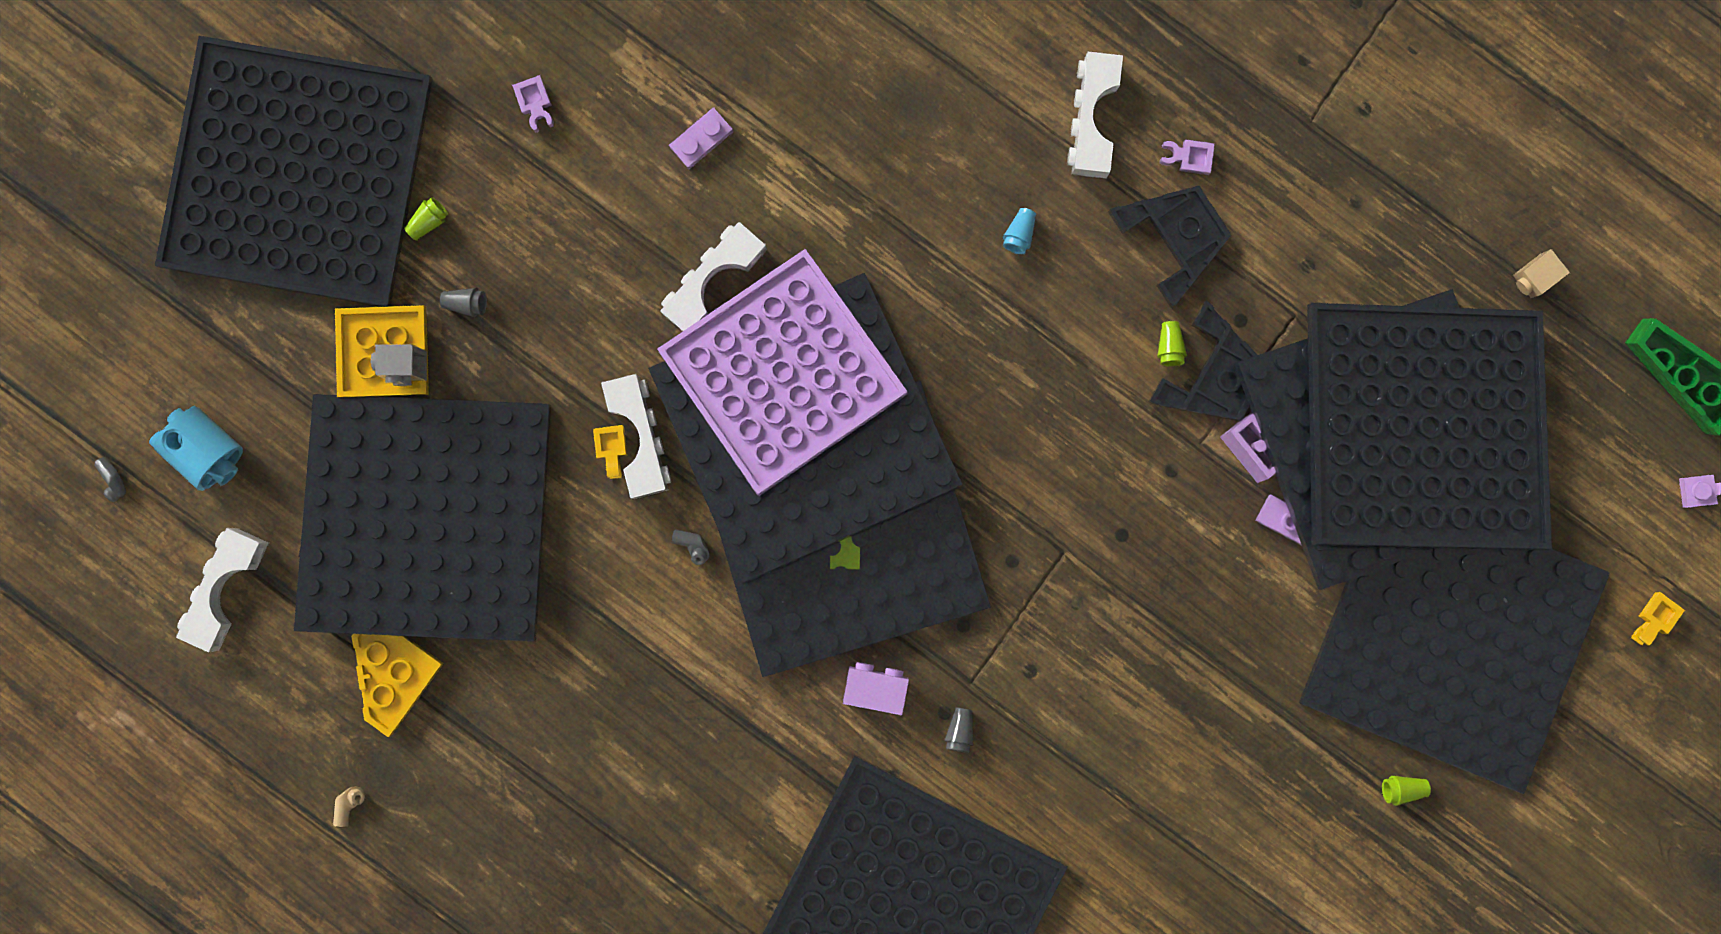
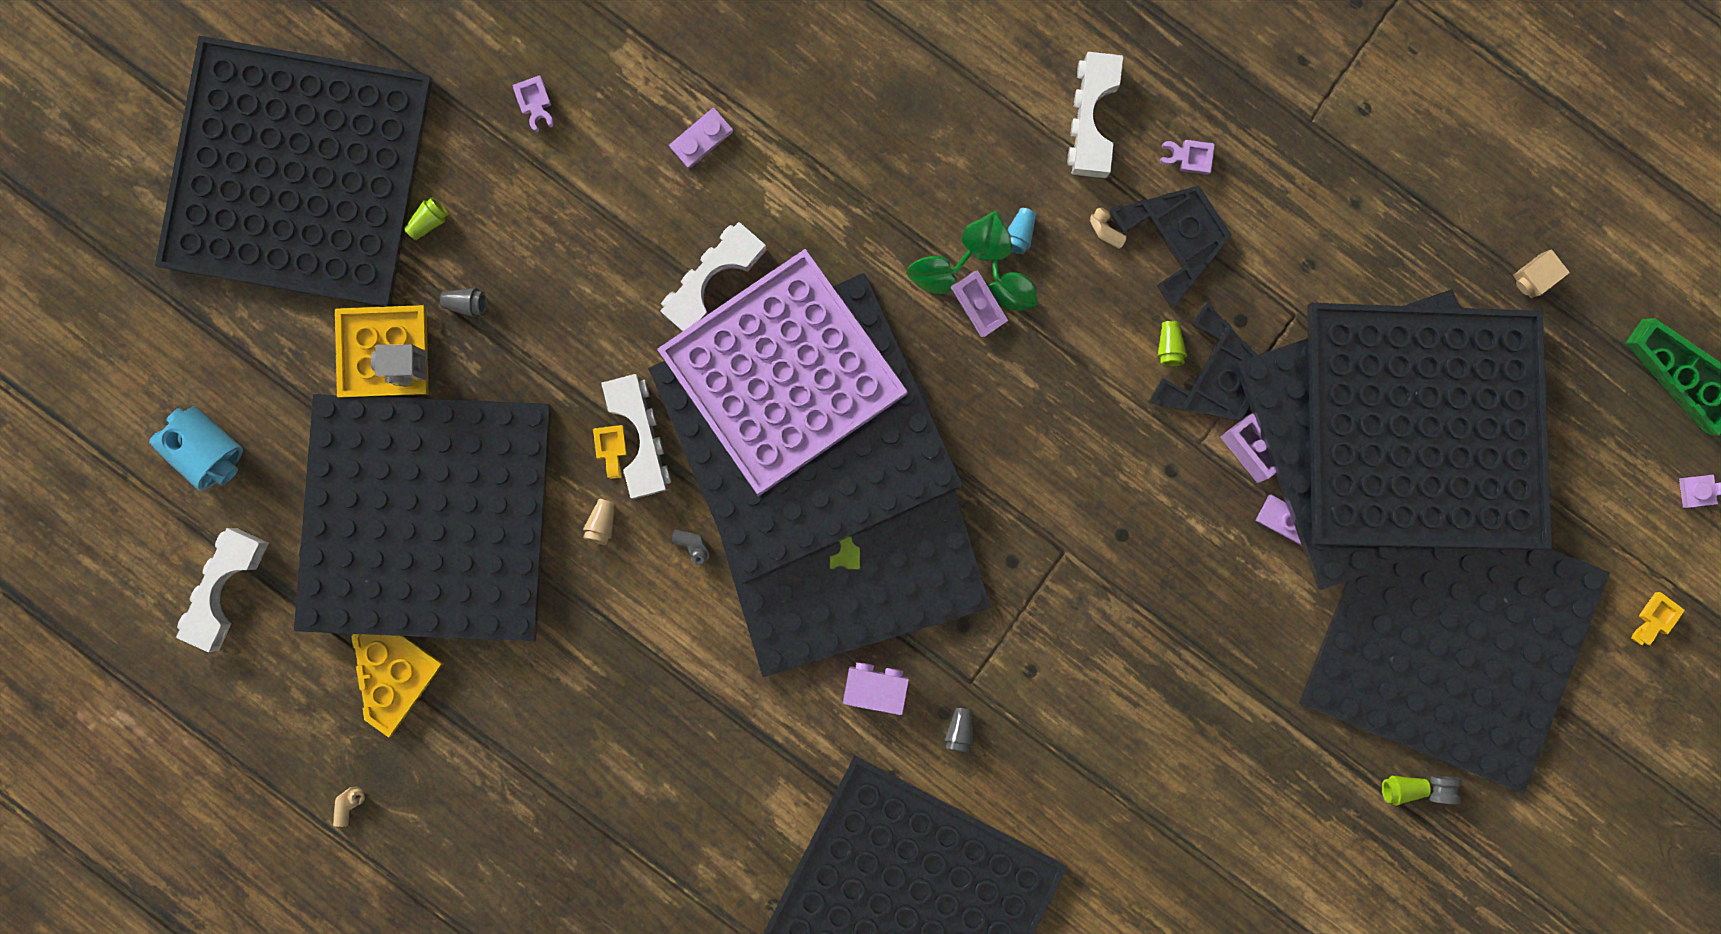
dark grey arm [94,457,126,502] -> none
none -> tan cone [583,499,615,545]
none -> green plant [906,210,1039,311]
none -> lavender plate [951,270,1008,337]
none -> tan arm [1090,208,1126,249]
none -> dark grey wheel [1429,776,1462,804]

